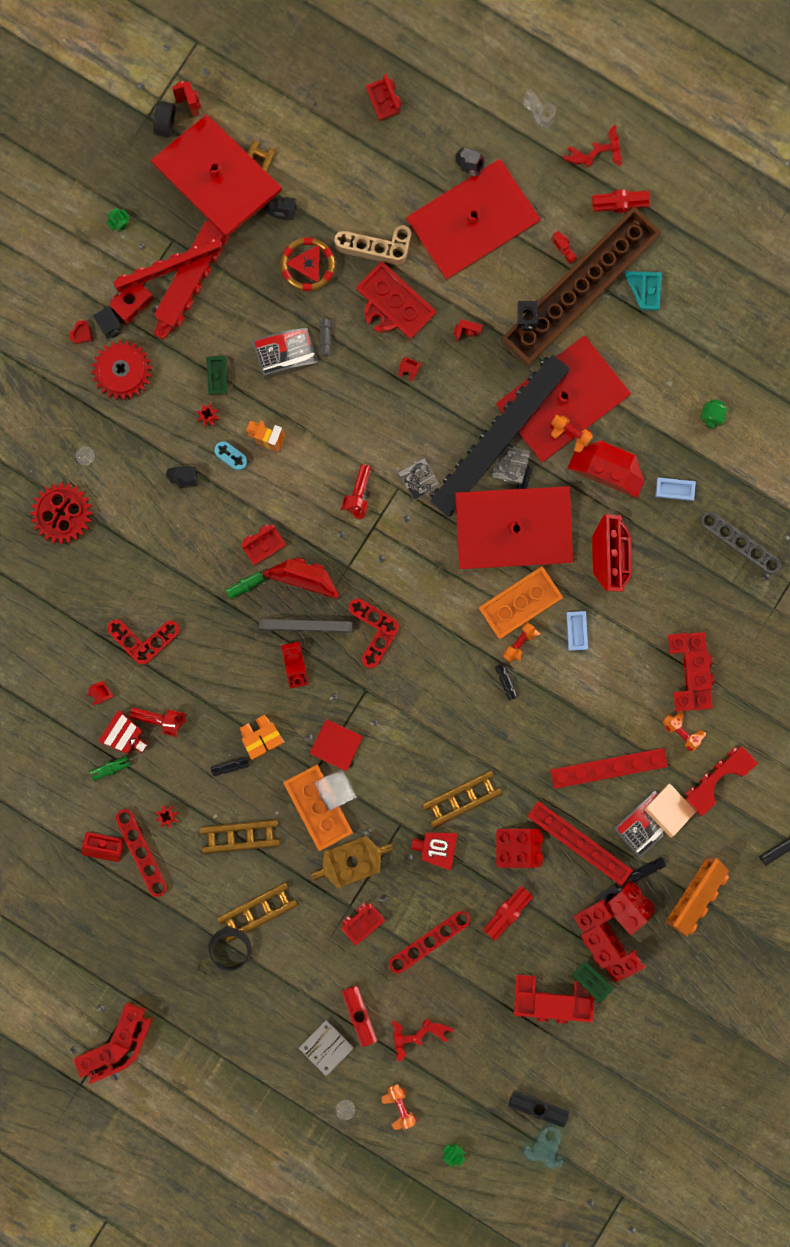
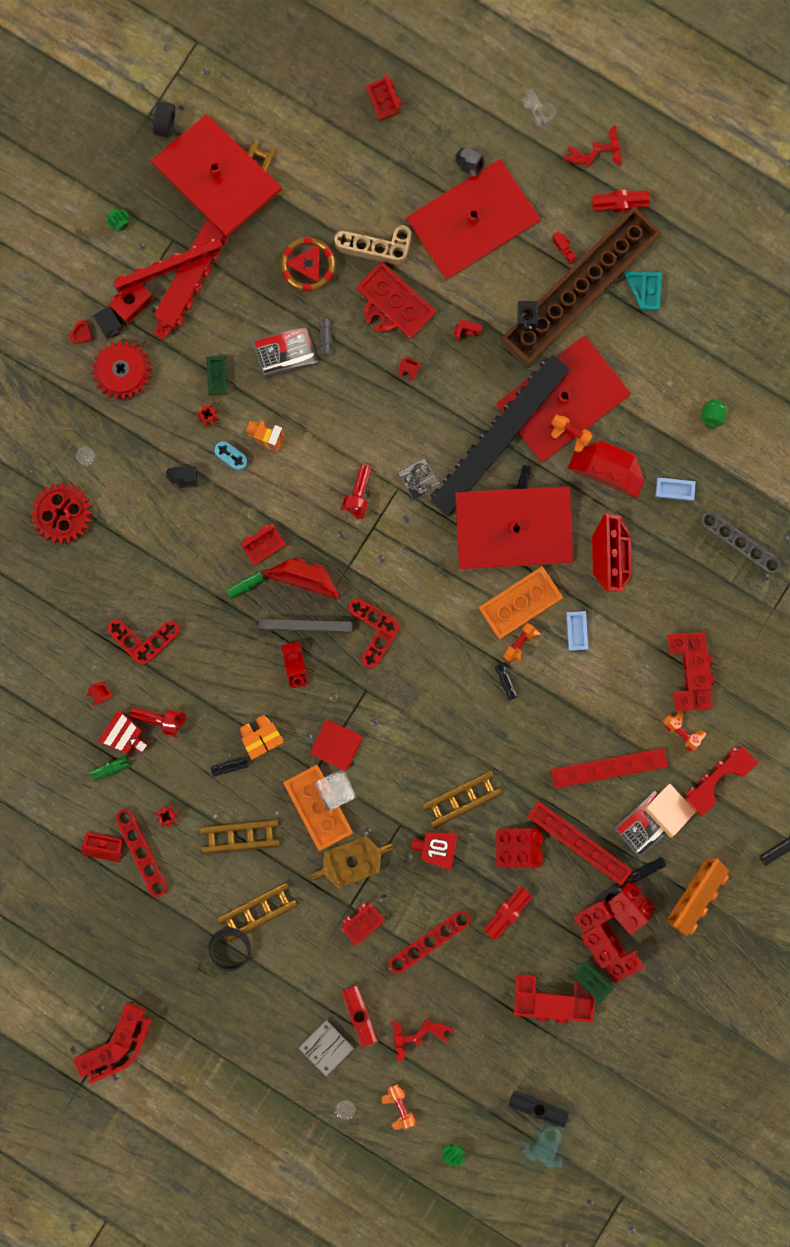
red bracket [172,81,201,117] -> none
black rock [265,197,296,220] -> none
clear piece [492,446,531,483] -> none

